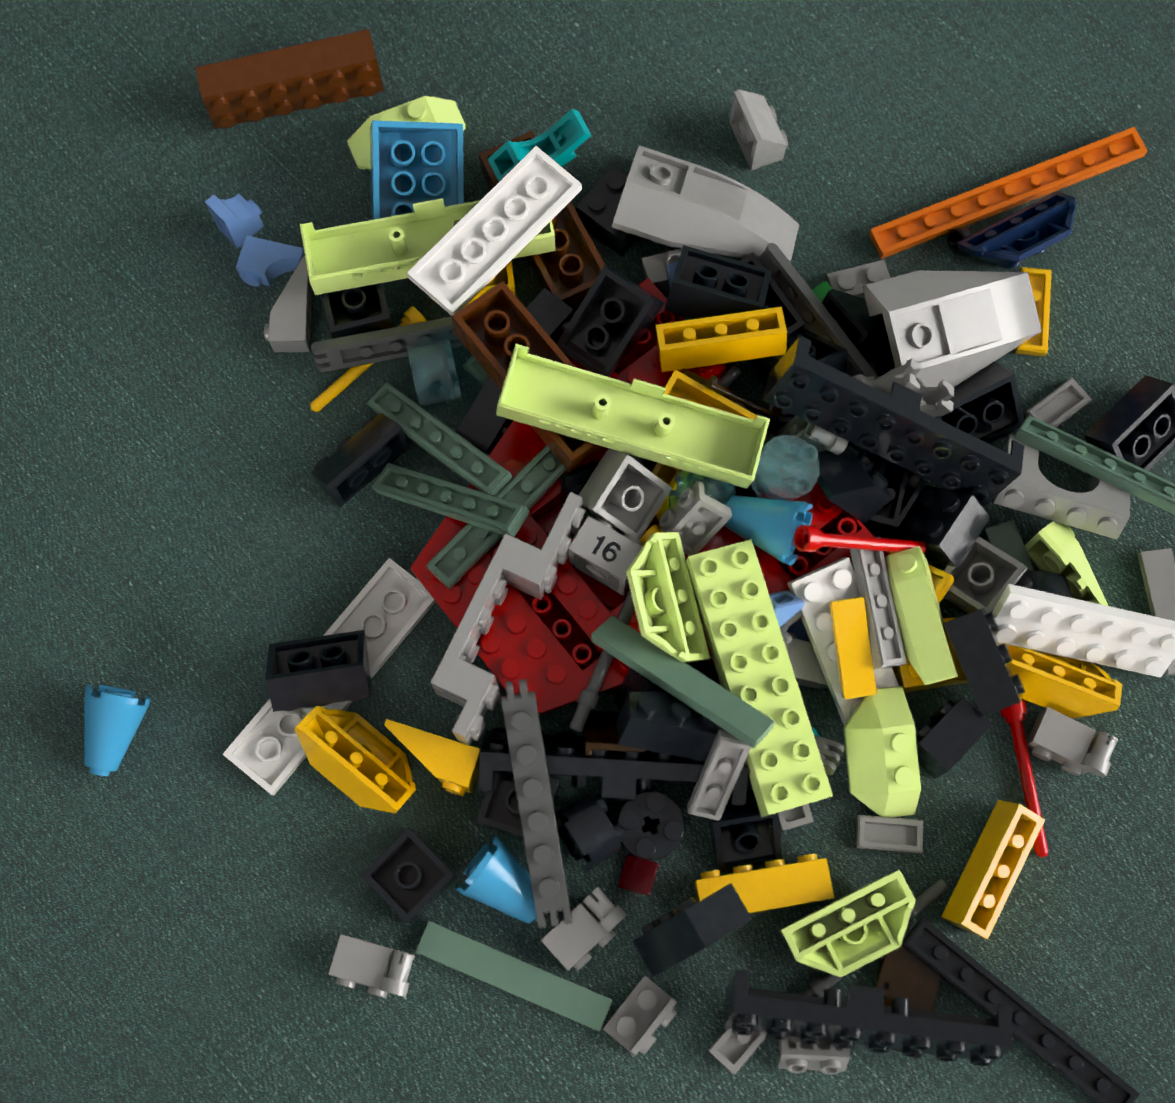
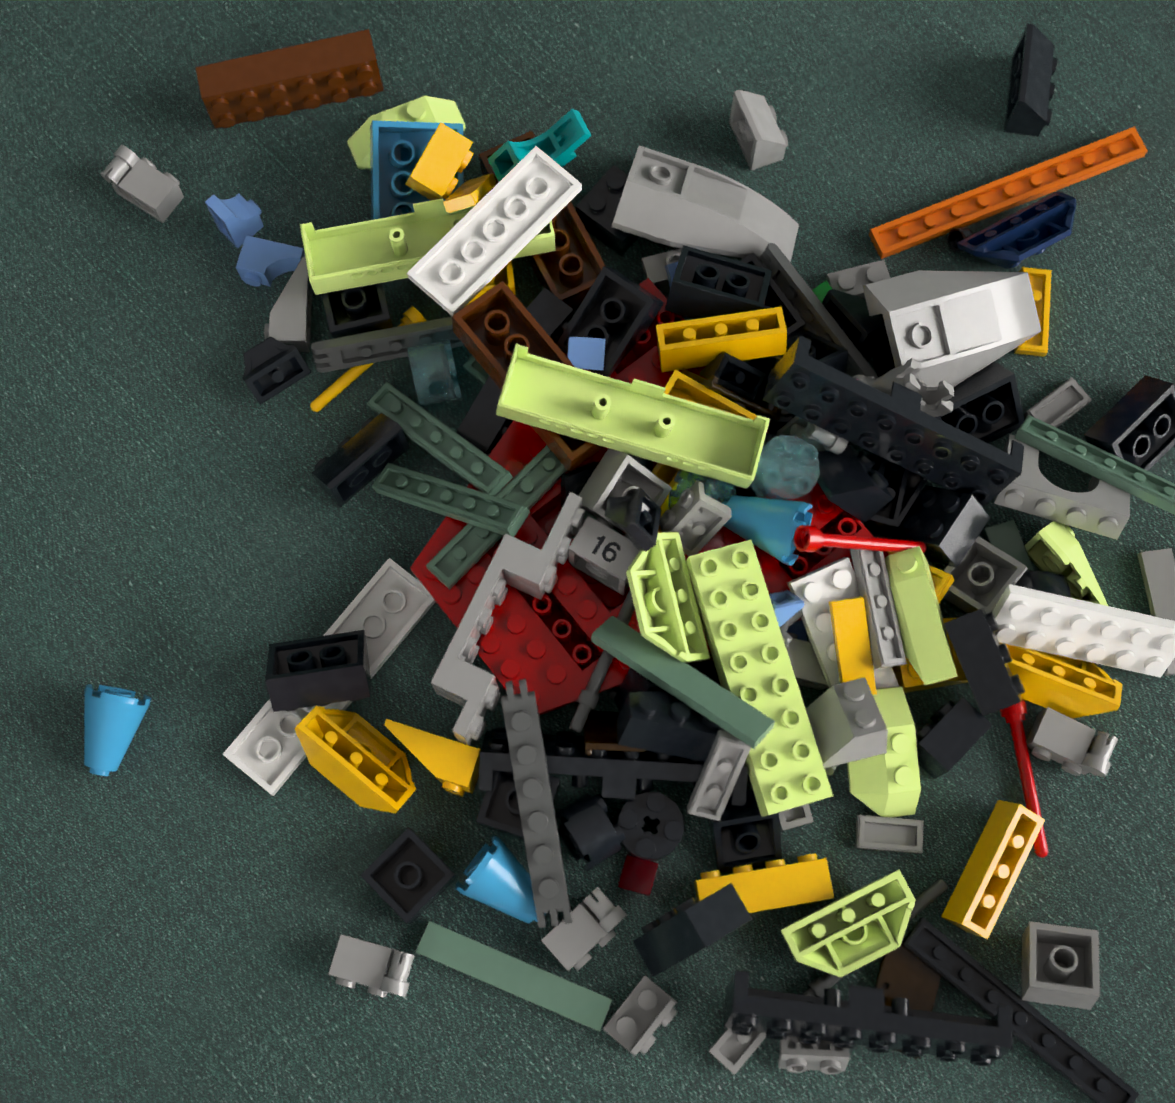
none -> light grey hinge [100,145,184,223]
none -> black slope [242,337,312,405]
none -> yellow brick [405,123,474,200]
none -> yellow tile [443,173,496,213]
none -> medium blue slope [567,336,606,371]
none -> black slope [605,487,661,552]
none -> black slope [699,352,767,401]
none -> light grey slope [806,677,887,768]
none -> black slope [1004,23,1057,137]
none -> light grey brick [1022,922,1100,1010]

